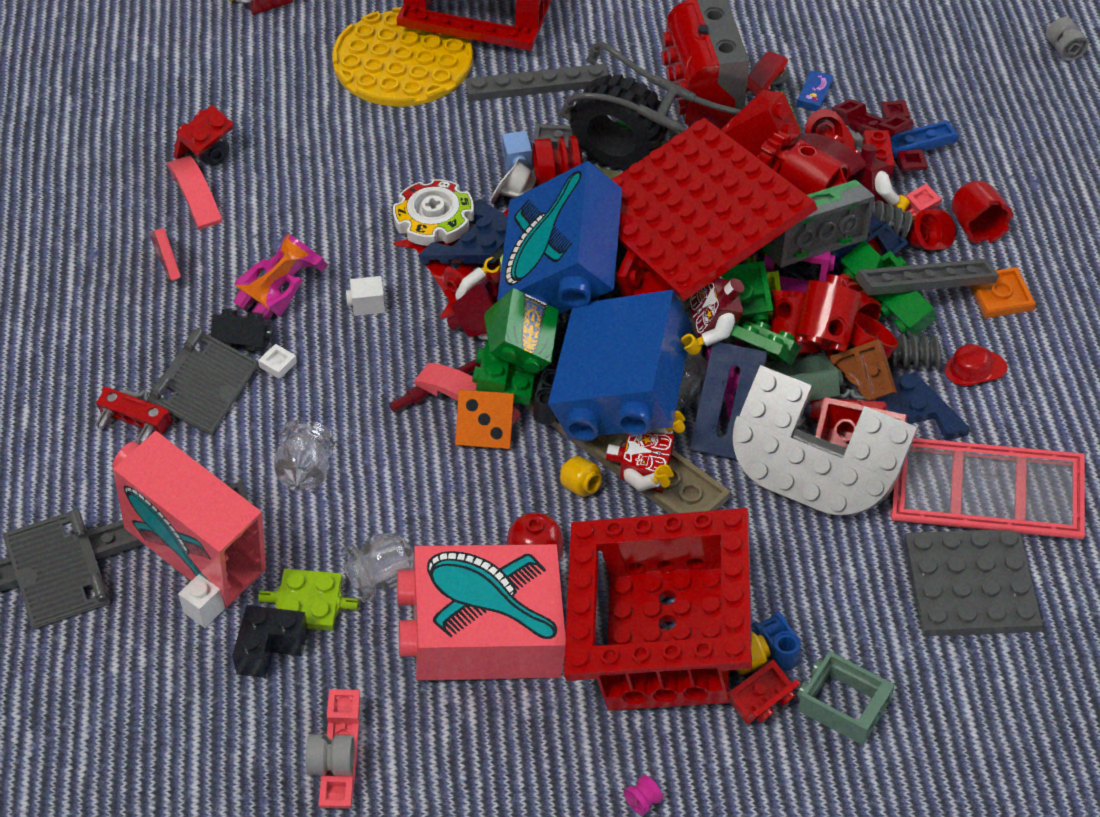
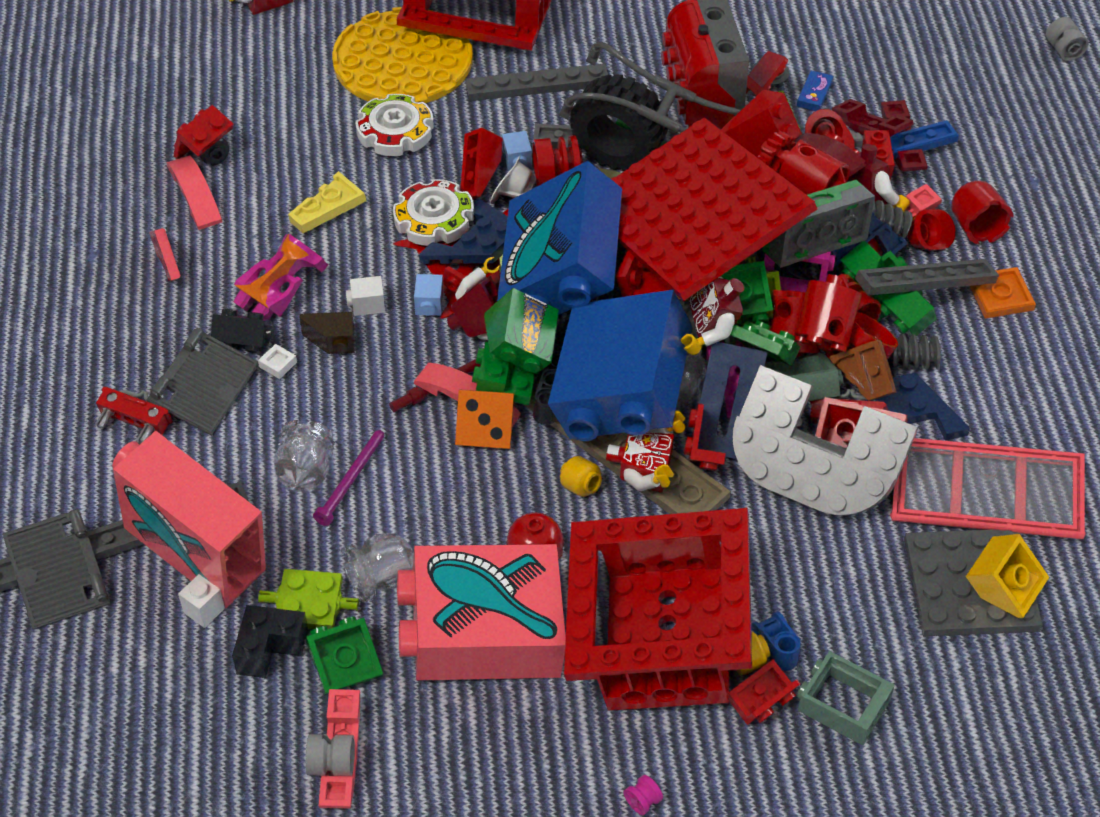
red piece [944,344,1008,386] -> none
none -> light yellow wing [288,171,366,233]
none -> dark brown slope [299,312,355,354]
none -> green plate [306,616,383,695]
none -> magenta bar [313,430,384,526]
none -> white piece [356,94,434,156]
none -> light blue brick [414,274,444,316]
none -> red slope [460,127,503,200]
none -> red bracket [684,403,726,471]
none -> yellow slope [966,534,1049,618]

